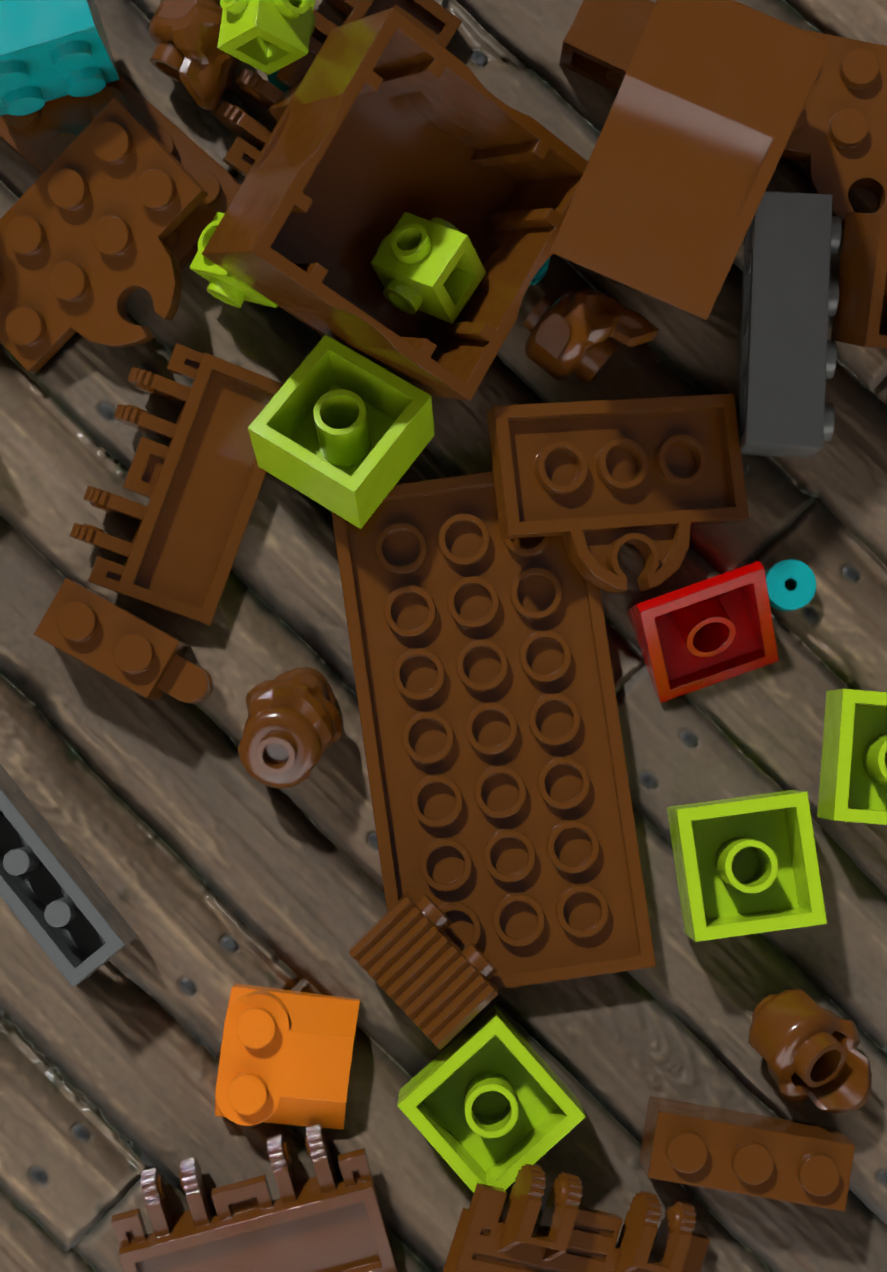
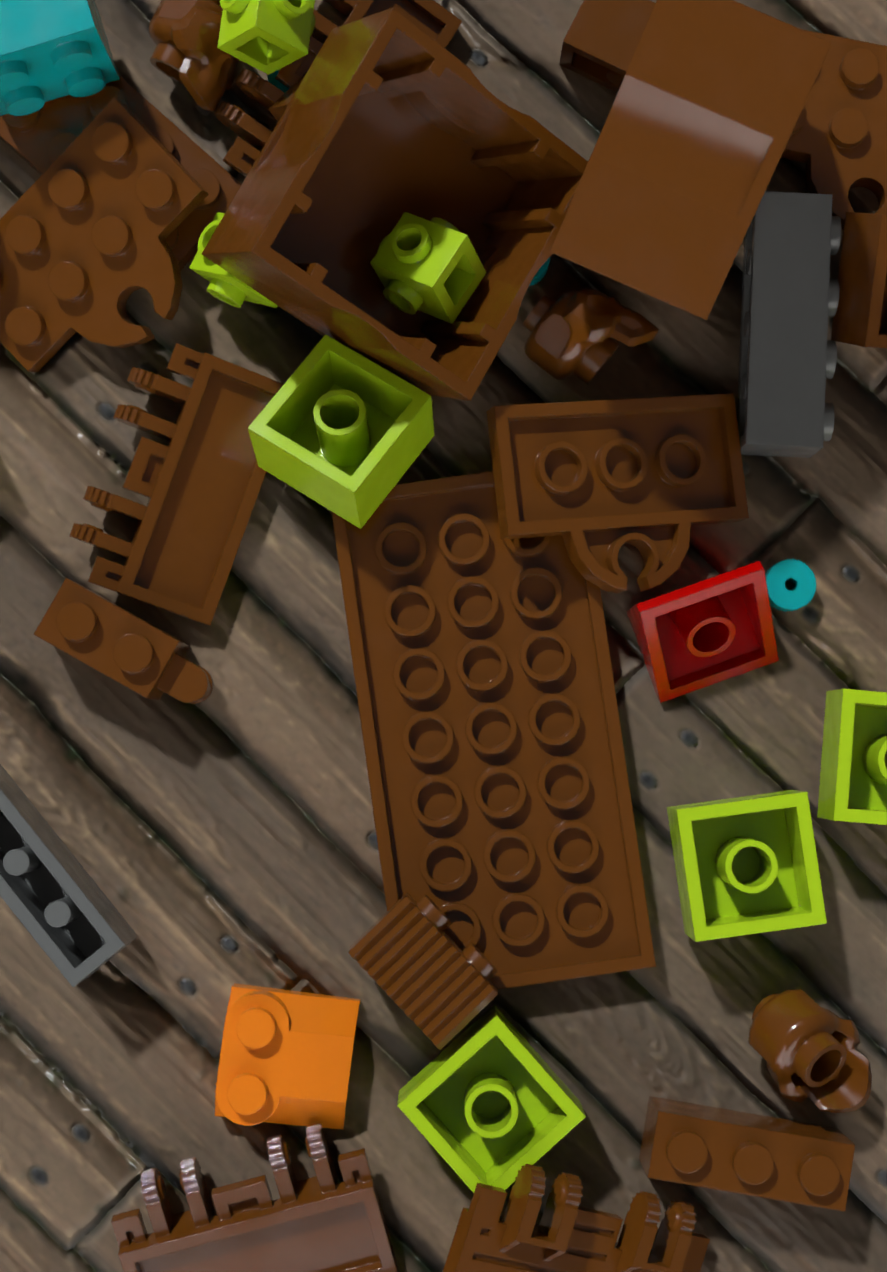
reddish brown head [238,667,342,789] -> none

